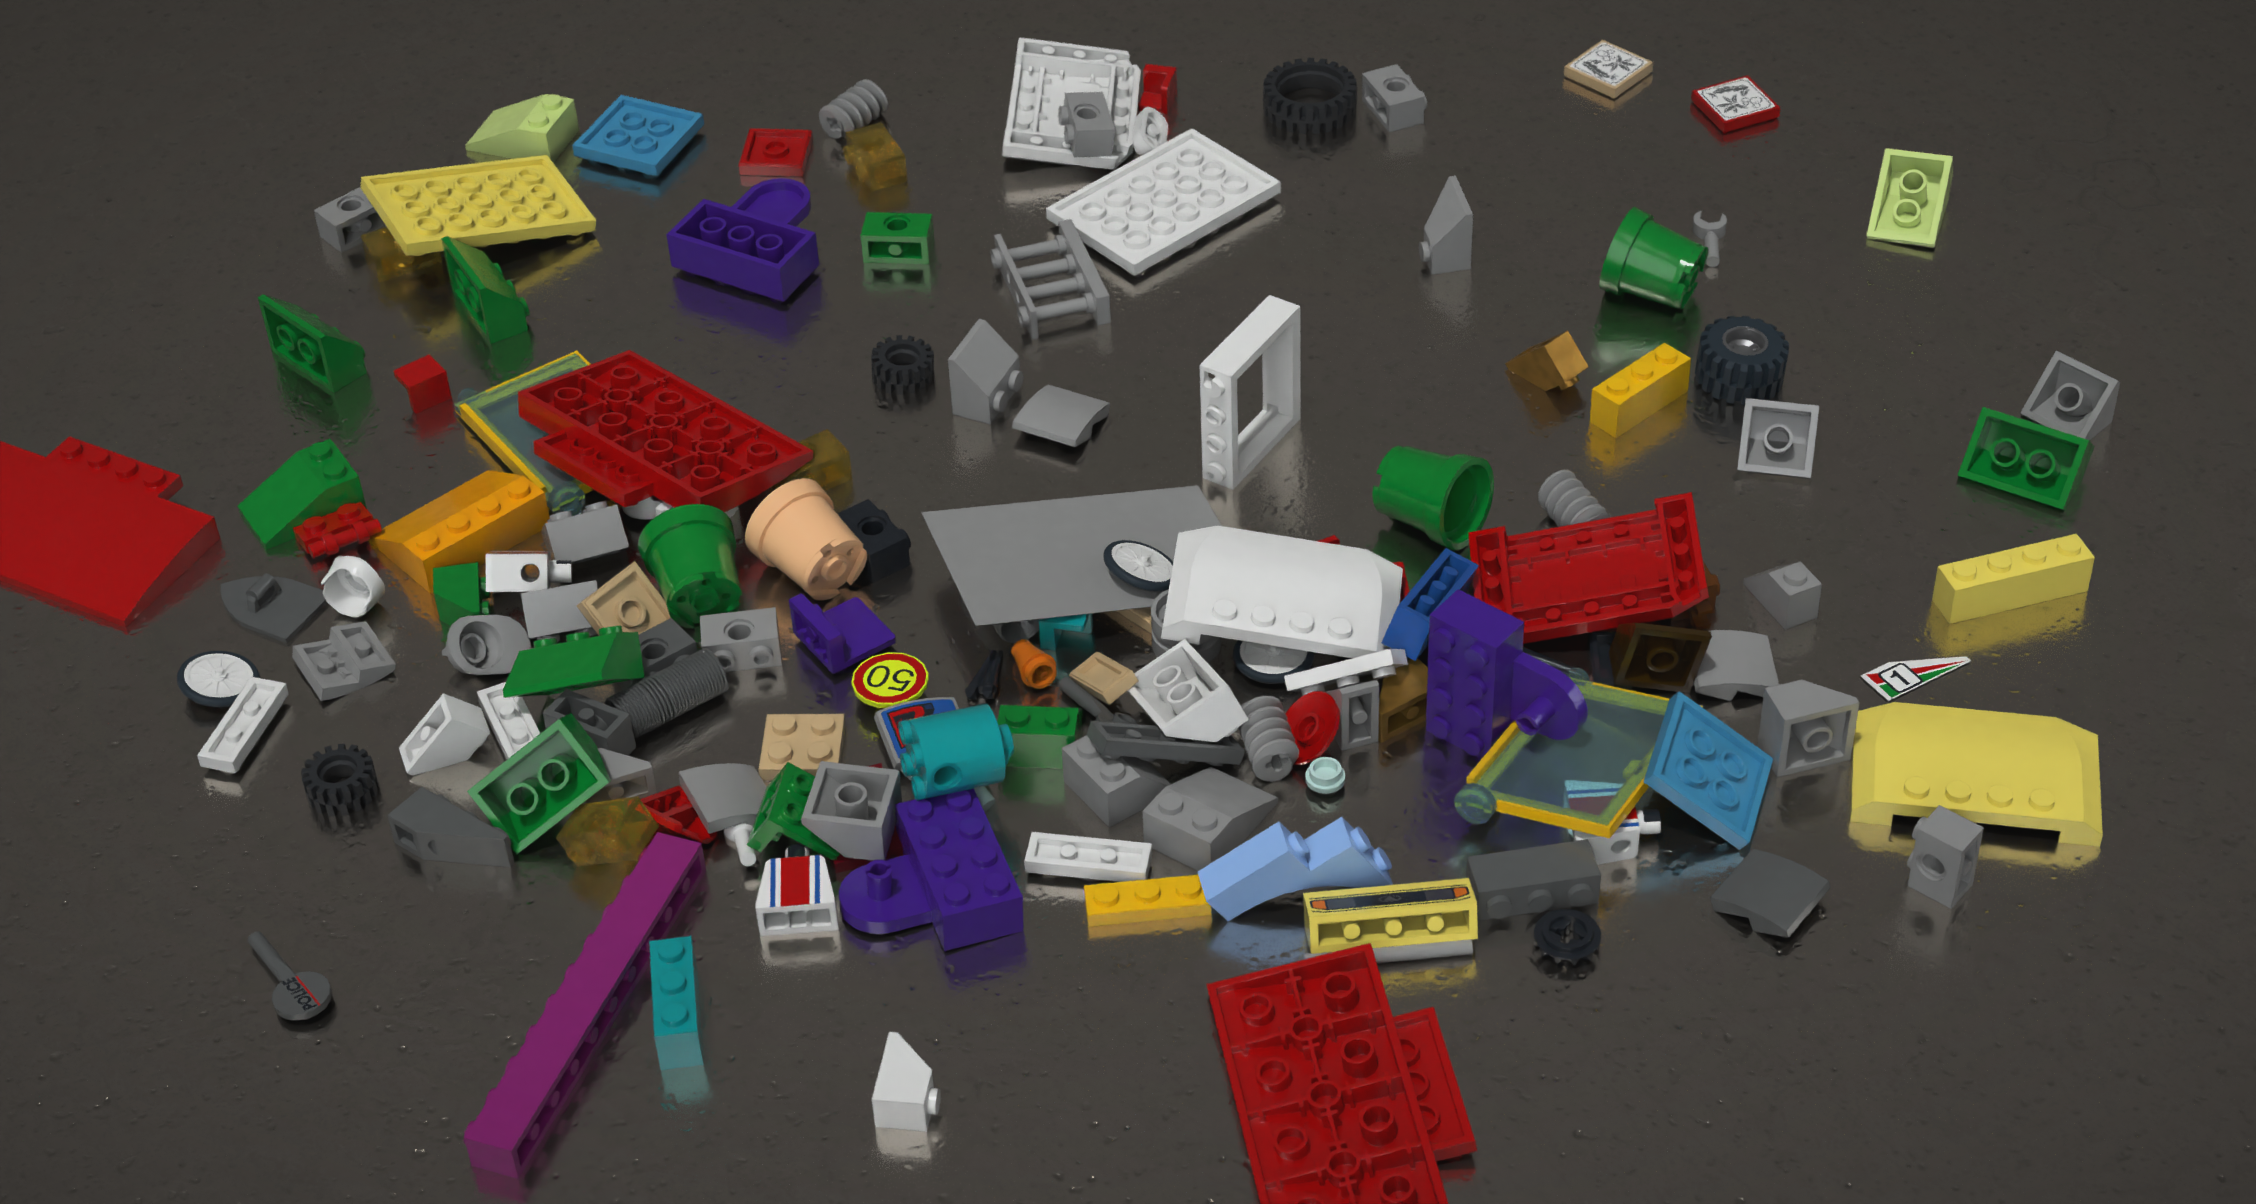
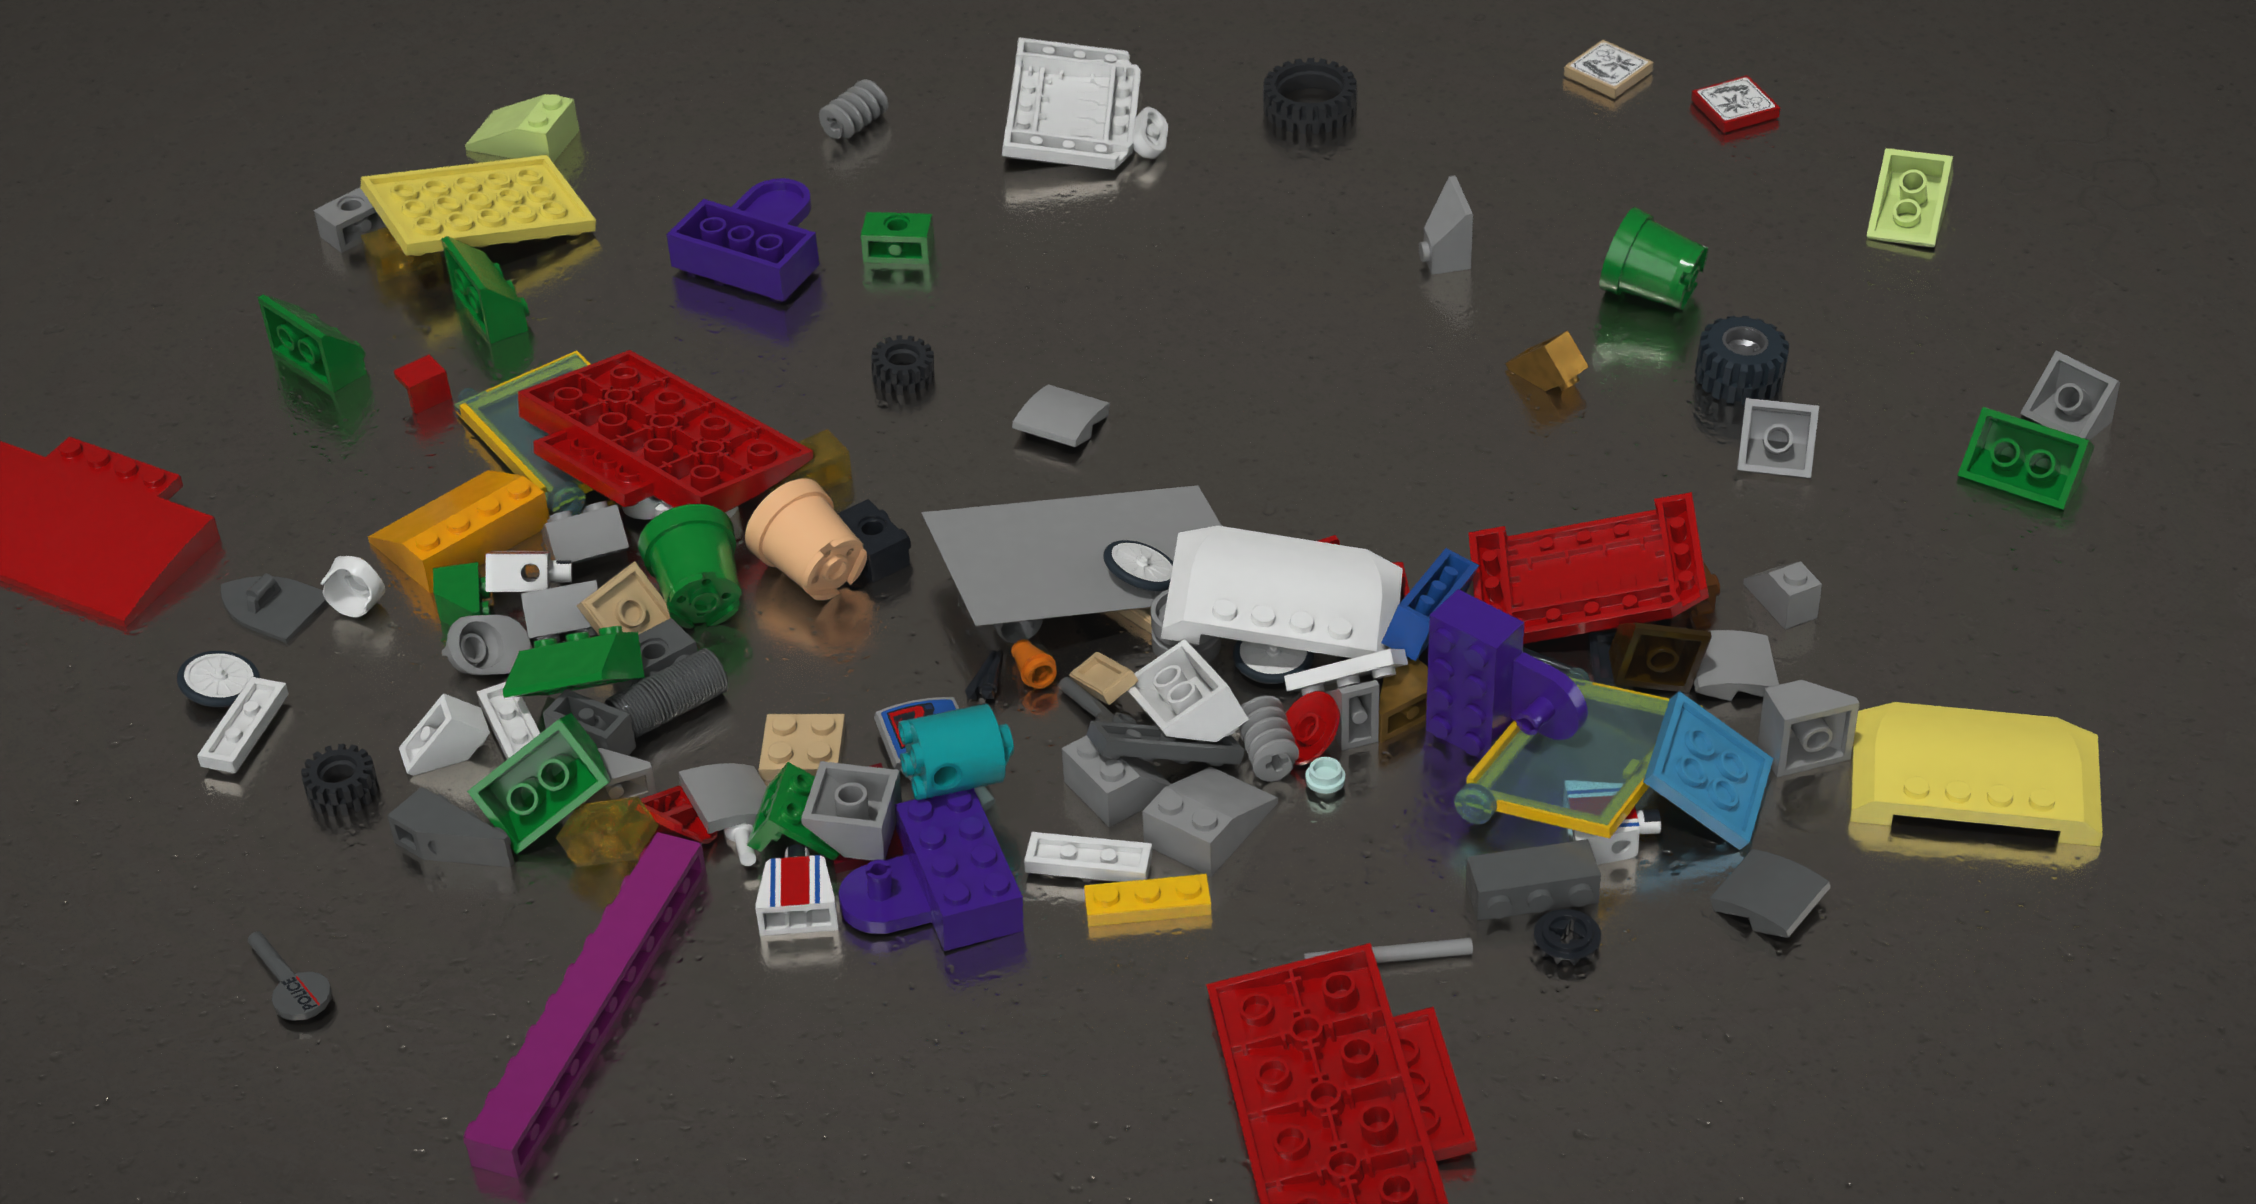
green slope [237,438,367,550] -> none
light grey slope [292,621,396,701] -> none
red plate [293,502,382,559] -> none
dark azure plate [572,95,705,176] -> none
teal brick [649,936,704,1070] -> none
light grey brick [700,607,782,672] -> none
red tile [738,128,813,176] -> none
dark purple bracket [789,593,896,674] -> none
clear yellow brick [843,122,907,192] -> none
piece [851,652,929,708] -> none
white slope [872,1032,941,1132] -> none
light grey slope [948,319,1023,424] -> none
light grey fence [990,219,1111,340] -> none
green slope [997,705,1084,769] -> none
teal panel [1039,613,1093,651] -> none
white plate [1046,128,1281,276] -> none
light grey brick [1058,92,1115,157] -> none
red panel [1138,64,1177,115] -> none
light blue arch [1198,817,1393,921] -> none
white window [1200,295,1301,490] -> none
light yellow brick [1303,878,1478,954] -> none
light grey brick [1362,64,1427,132] -> none
green piece [1372,445,1494,551] -> none
light grey piece [1538,469,1611,527] -> none
yellow brick [1590,342,1691,438] -> none
light grey piece [1692,211,1727,267] -> none
sticker [1861,656,1971,701] -> none
light grey brick [1907,805,1984,909] -> none
light yellow brick [1932,533,2095,624] -> none

